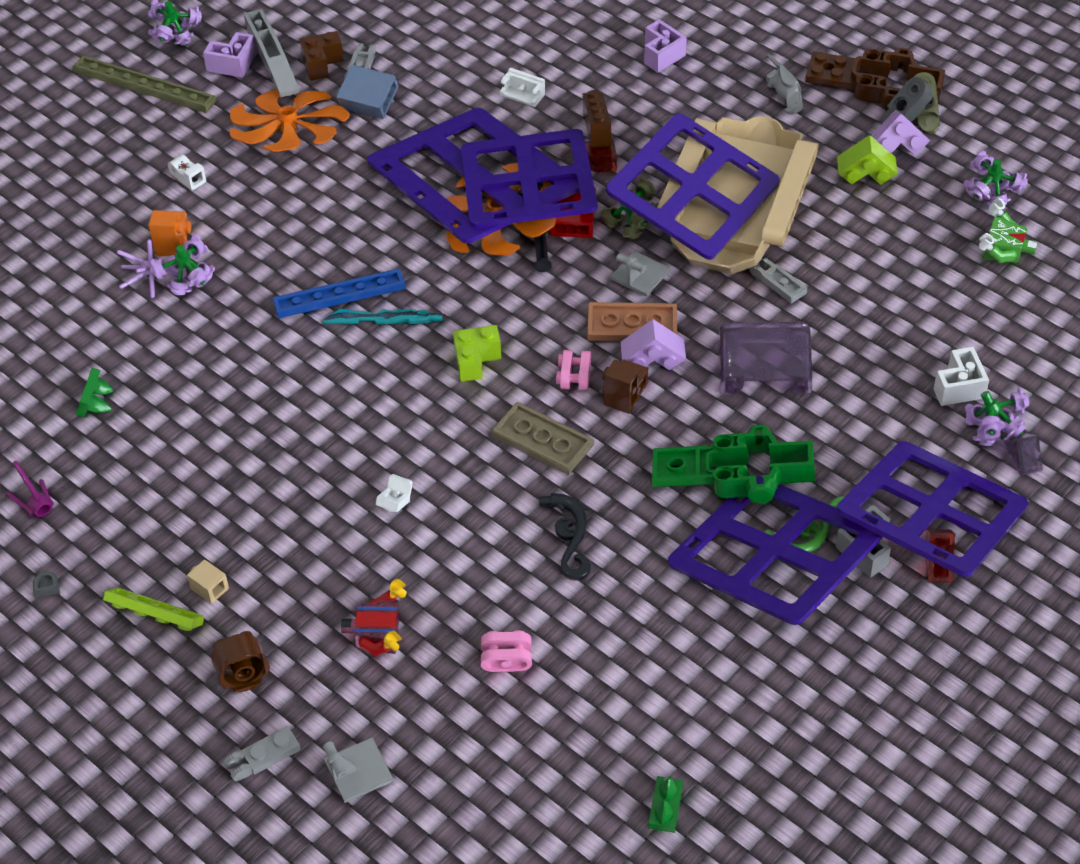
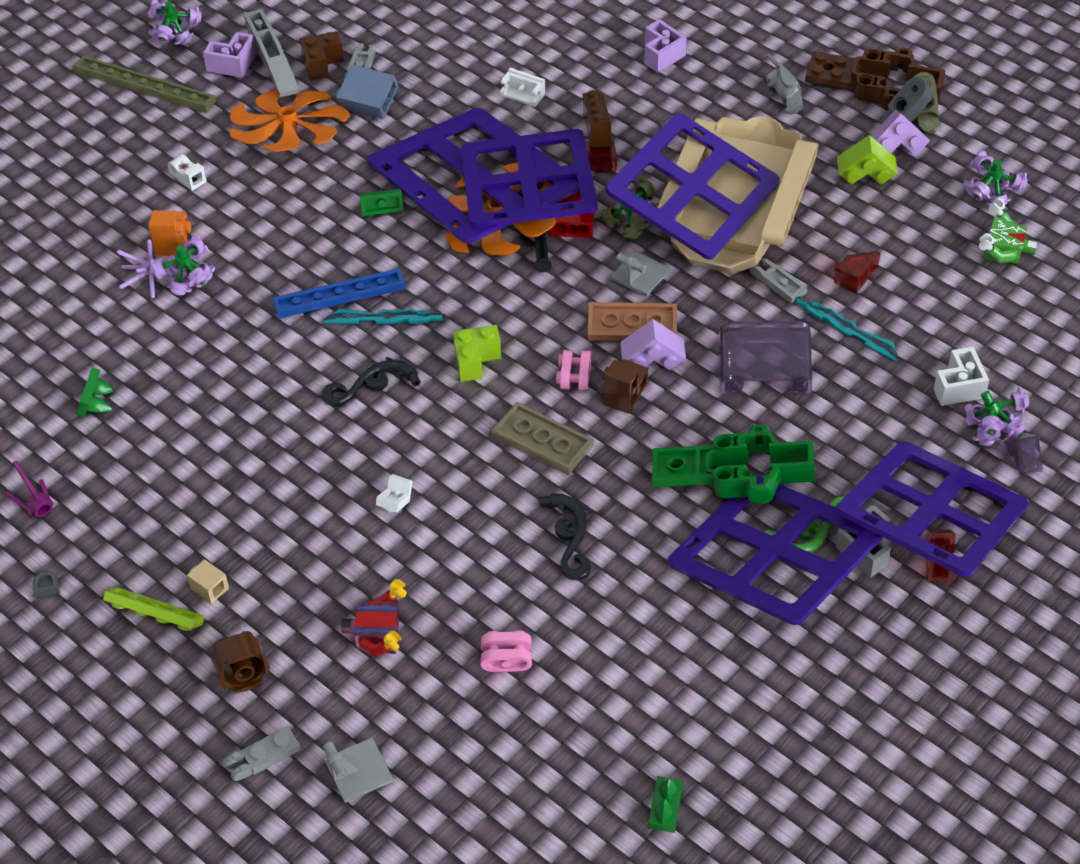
none -> black plant [322,357,421,406]
none -> green tile [359,189,404,217]
none -> teal sword [795,296,898,362]
none -> clear red slope [833,251,881,294]

